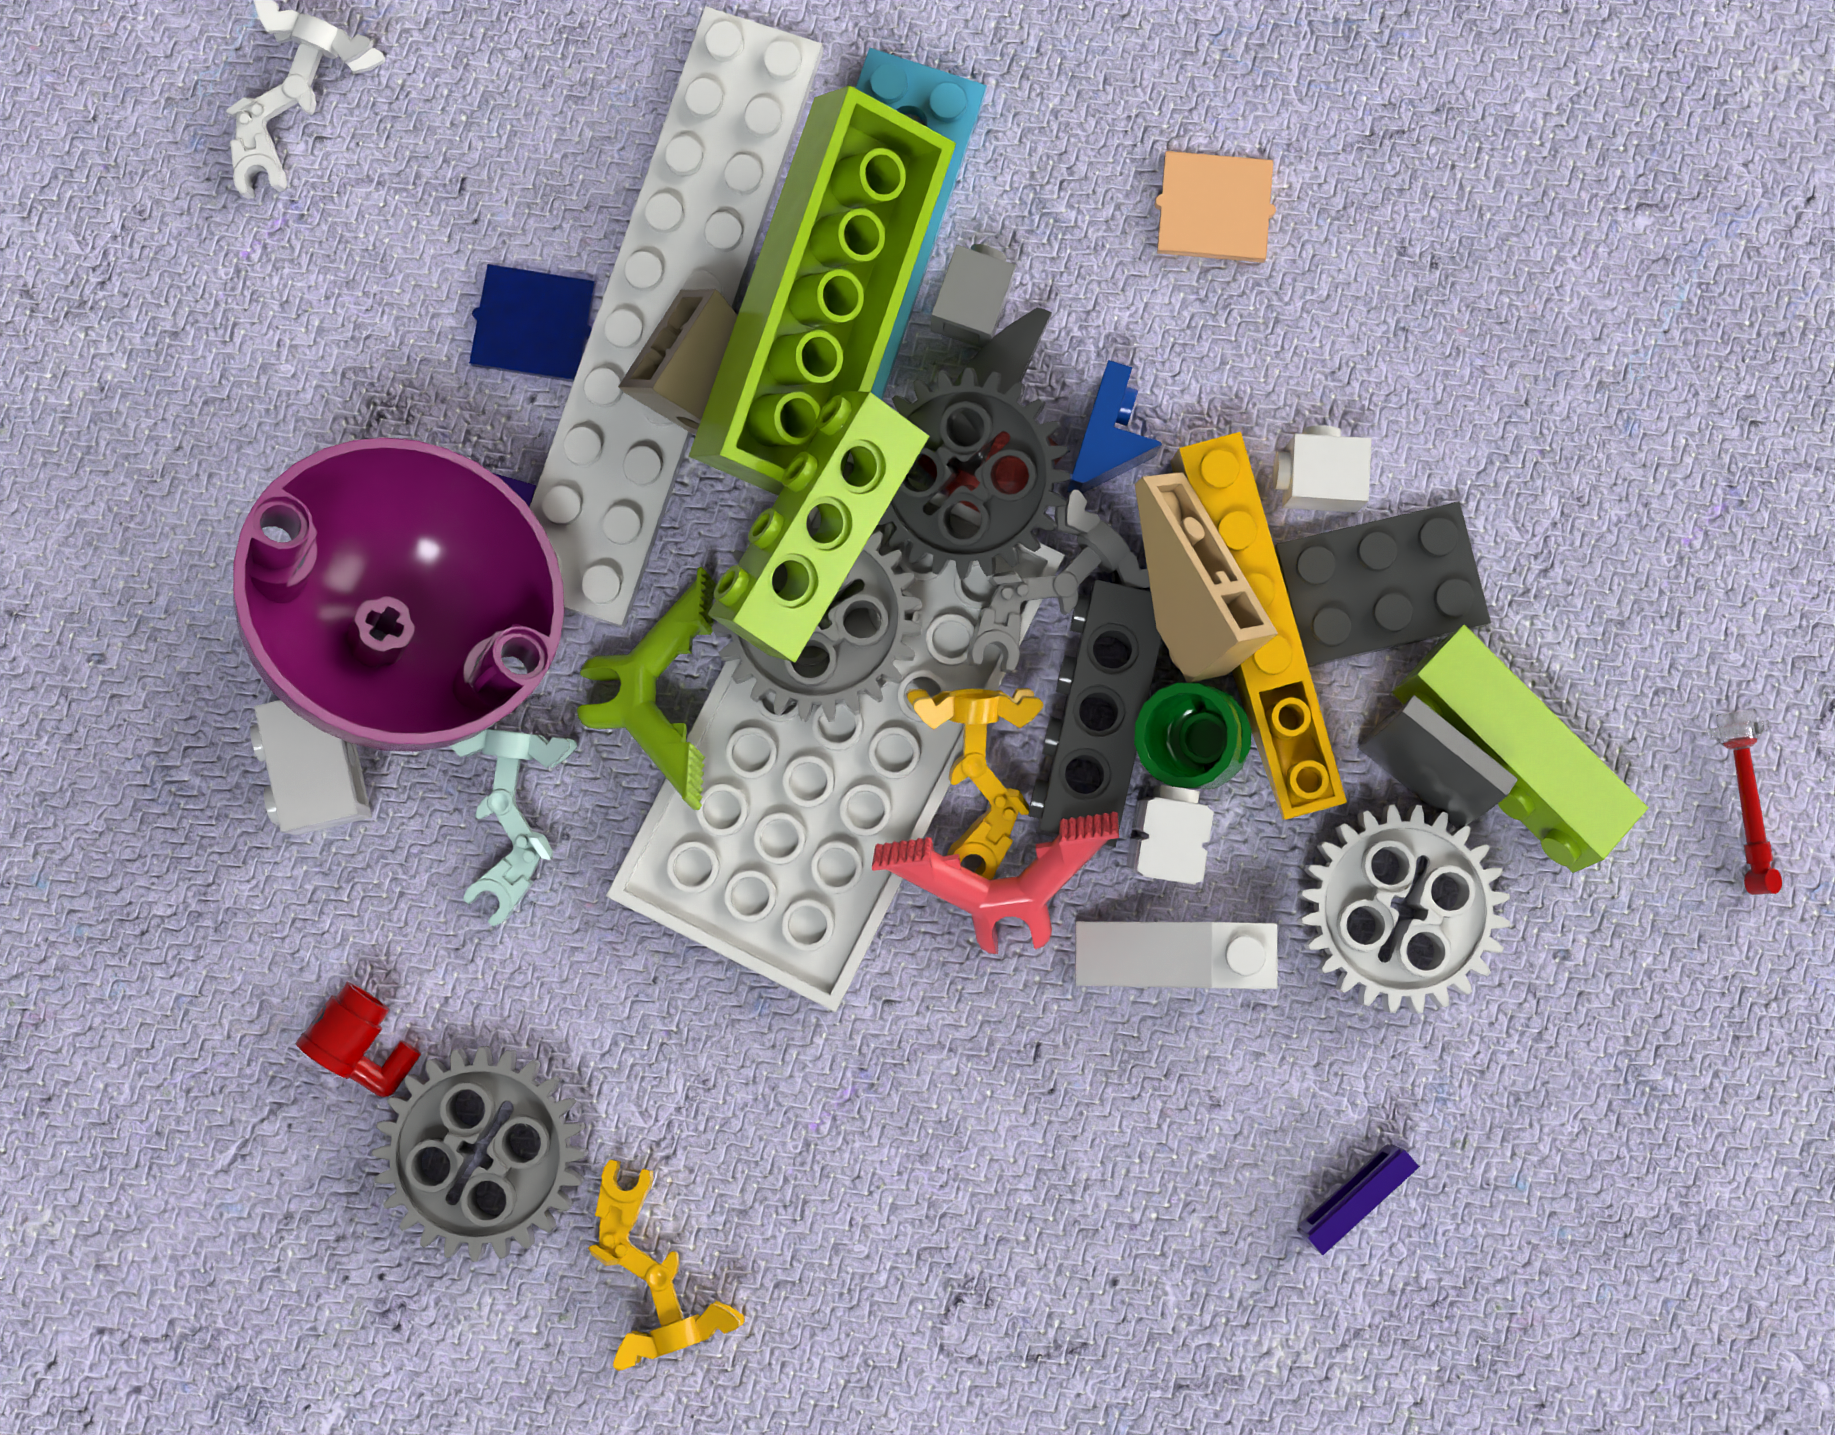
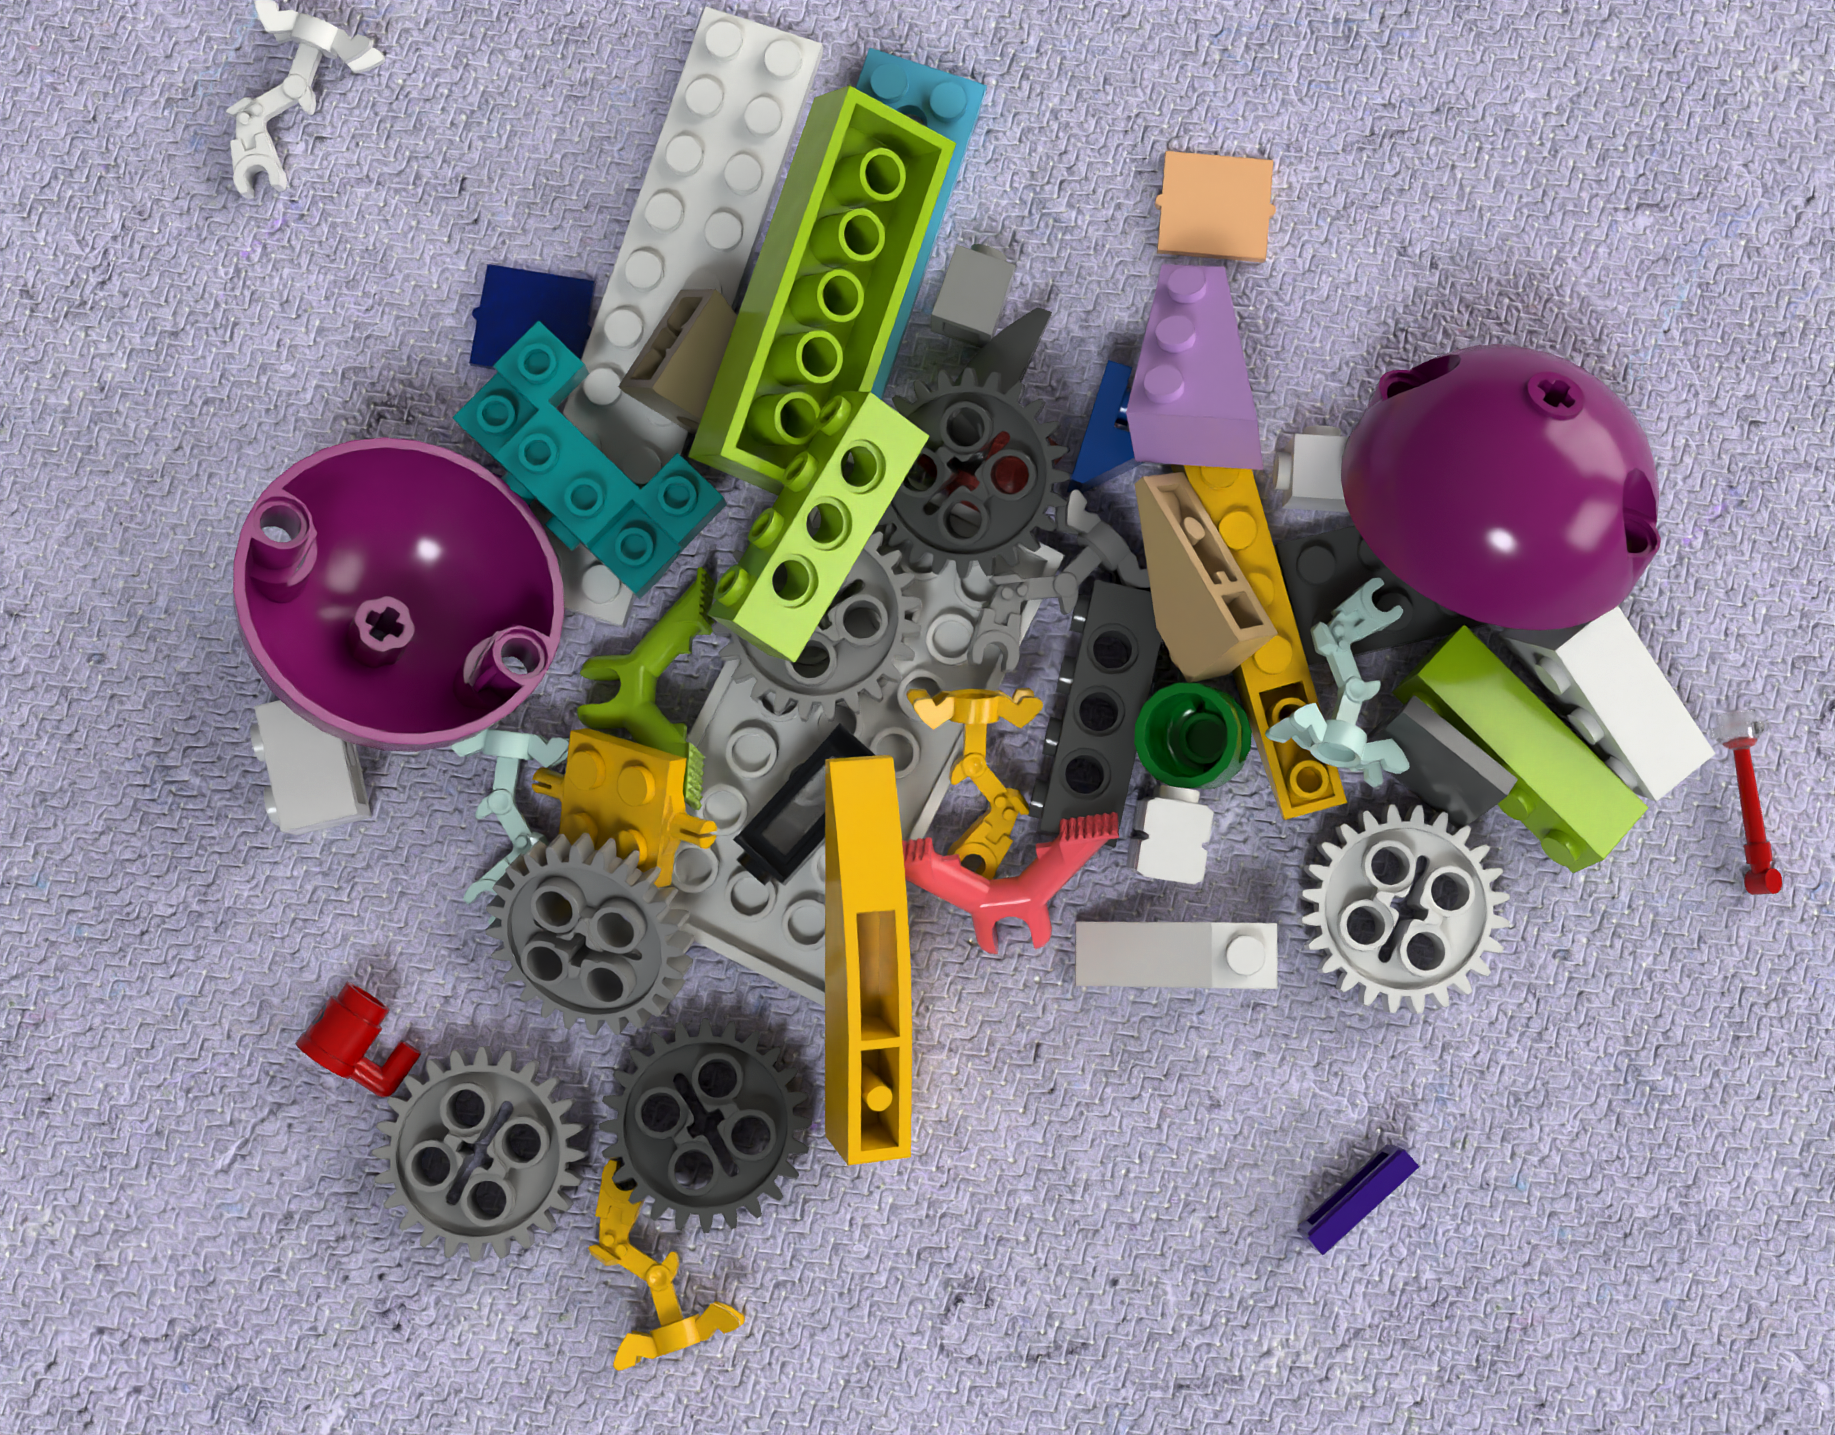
none -> teal bracket [452,320,727,599]
none -> light grey gear [485,833,695,1035]
none -> yellow plate [532,728,717,888]
none -> dark grey gear [599,1018,812,1233]
none -> black window [733,723,876,886]
none -> yellow slope [825,755,912,1166]
none -> lavender wedge [1126,264,1263,470]
none -> light aqua piece [1265,578,1410,788]
none -> magenta piece [1341,344,1661,631]
none -> white wedge [1498,606,1716,802]

